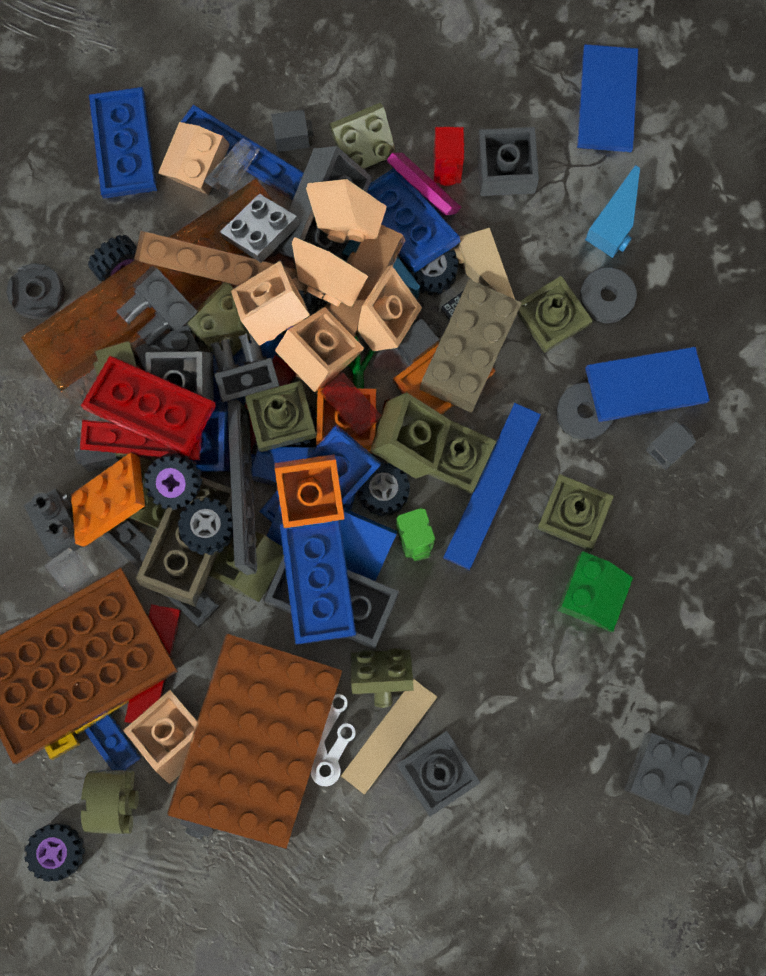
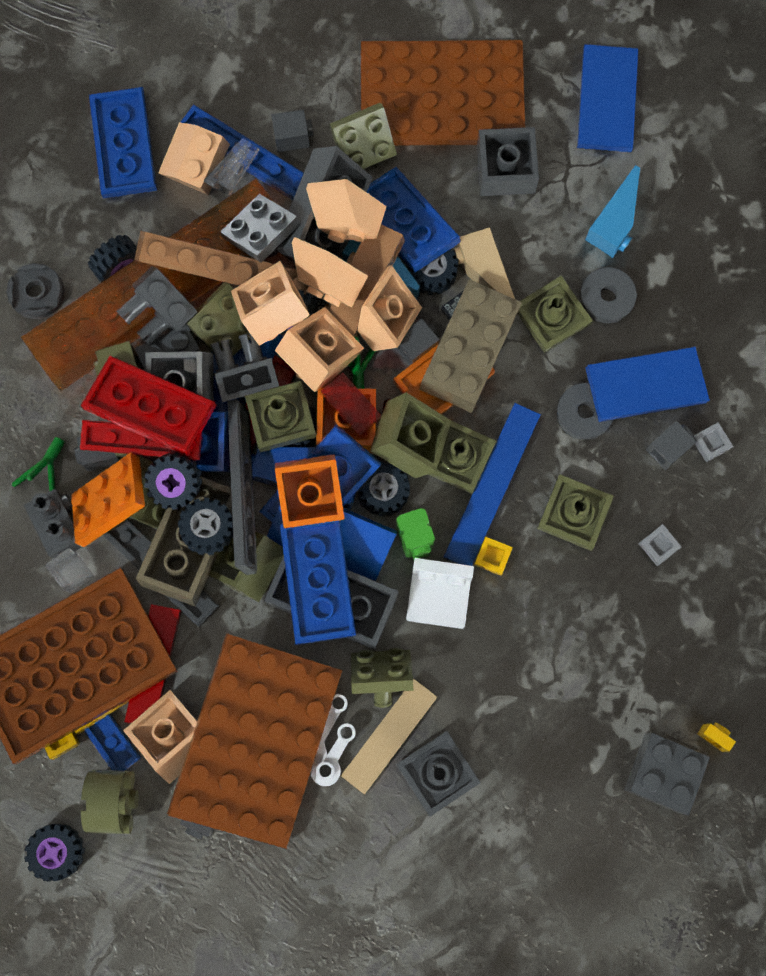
dark pink tile [387,152,461,215] -> none
red brick [433,127,464,186] -> none
green slope [557,551,633,632] -> none
none -> green plant [12,437,65,492]
none -> dark orange plate [361,40,525,146]
none -> white bracket [406,558,474,629]
none -> yellow plate [474,536,513,576]
none -> light grey plate [638,524,682,566]
none -> light grey plate [693,422,734,463]
none -> yellow plate [697,722,736,752]

